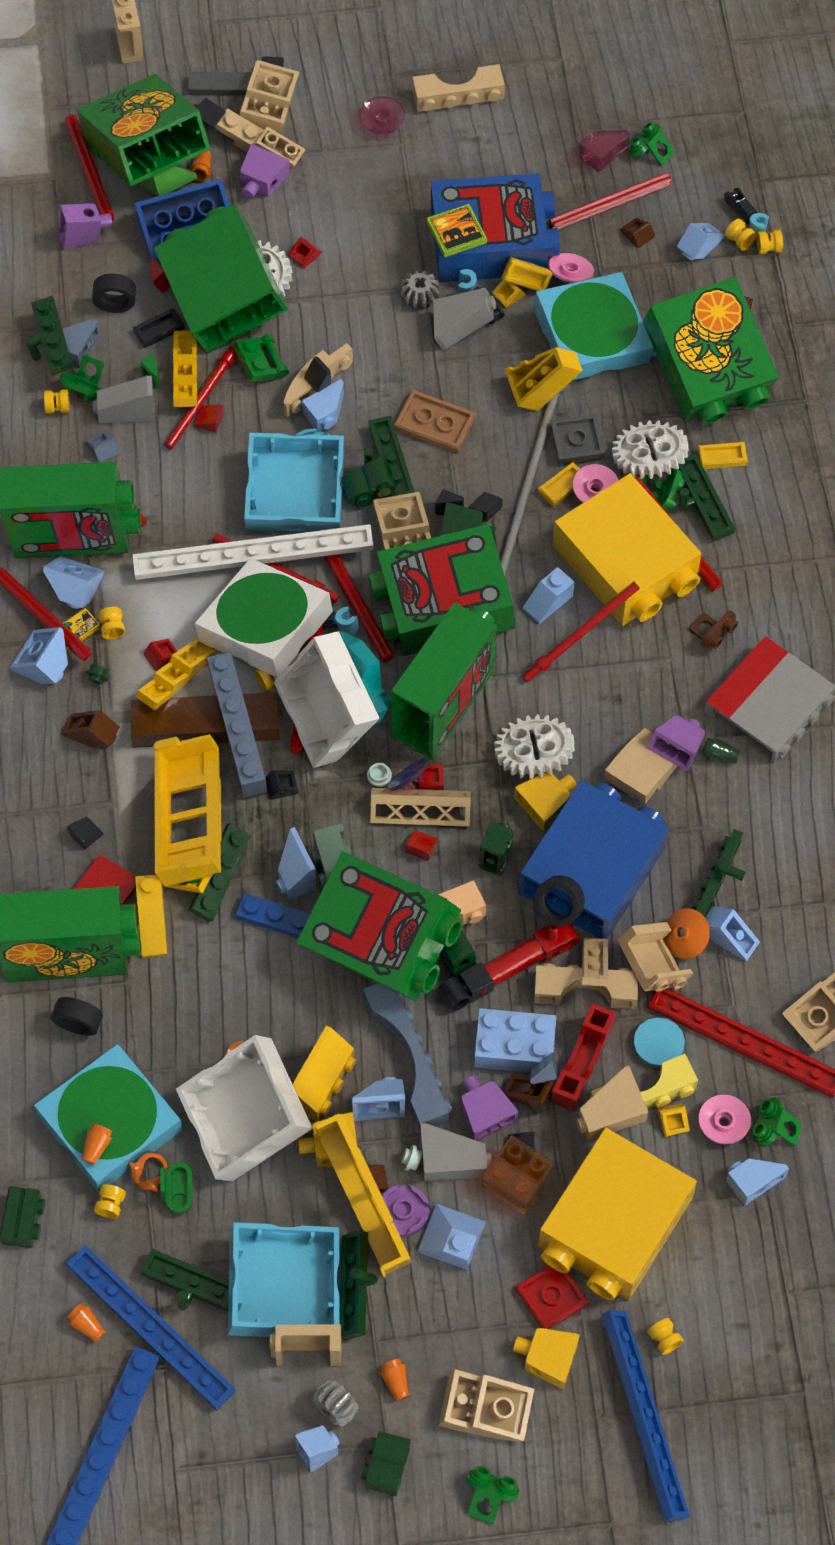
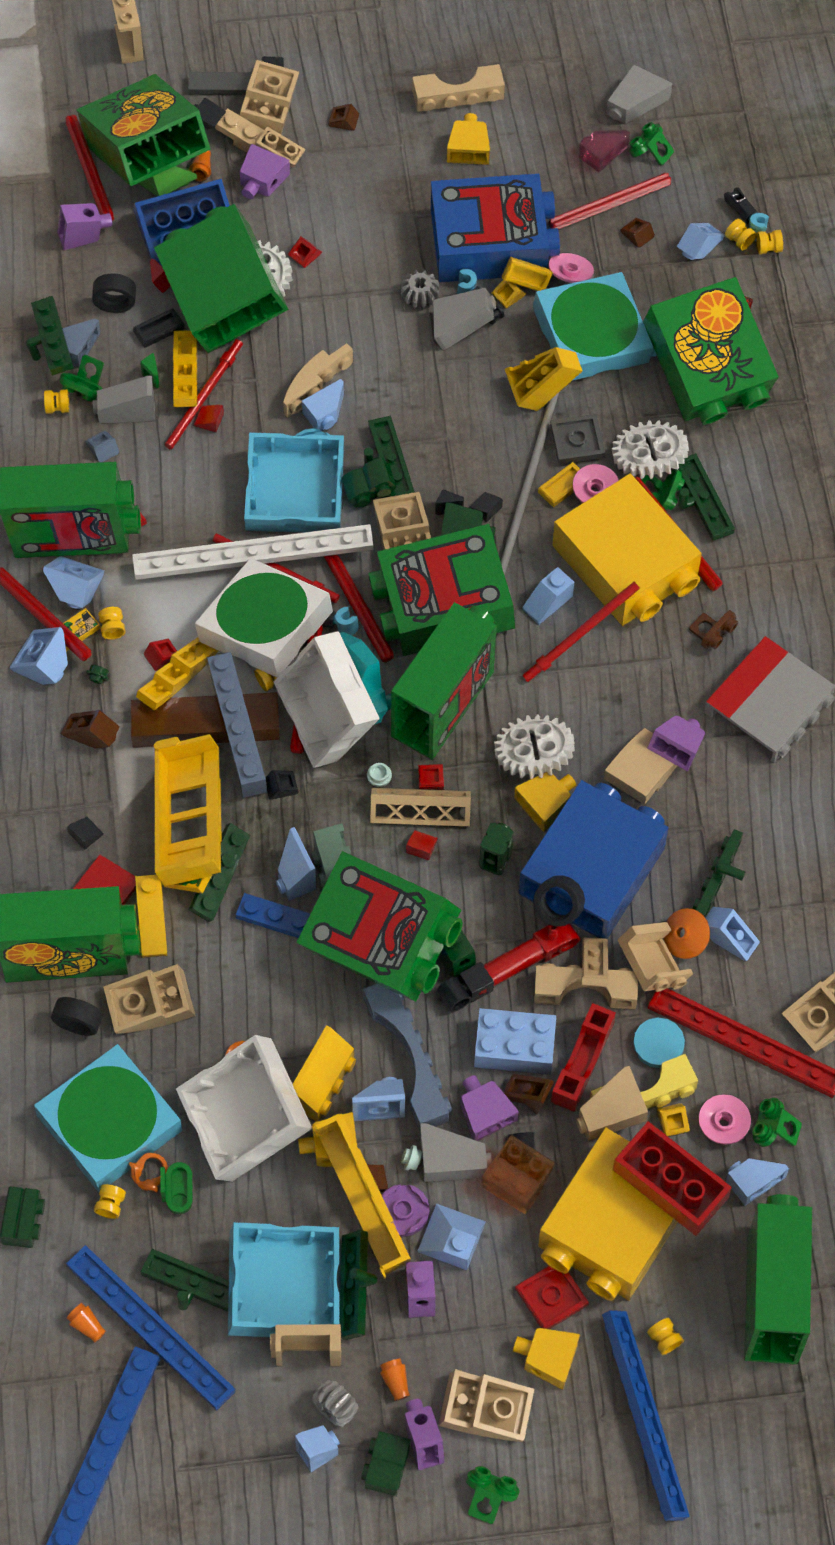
orange cone [81,1124,112,1165] -> none
green plate [233,334,289,382] -> none
black slope [304,356,331,392] -> none
clear pink dish [360,96,405,134] -> none
piece [387,758,430,791] -> none
medium nougat tile [394,389,477,454] -> none
tile [427,204,487,258] -> none
light nougat slope [438,880,486,925] -> none
sand blue slope [530,1052,557,1084] -> none
yellow tile [697,442,748,469] -> none
clear green cone [702,737,740,764] -> none
none -> tan slope [103,964,196,1034]
none -> reddish brown slope [328,104,359,130]
none -> medium lavender torso [405,1261,435,1318]
none -> medium lavender torso [405,1399,444,1471]
none -> yellow torso [447,113,490,165]
none -> light grey slope [606,65,672,124]
none -> red brick [613,1121,732,1236]
none -> green brick [744,1194,812,1364]

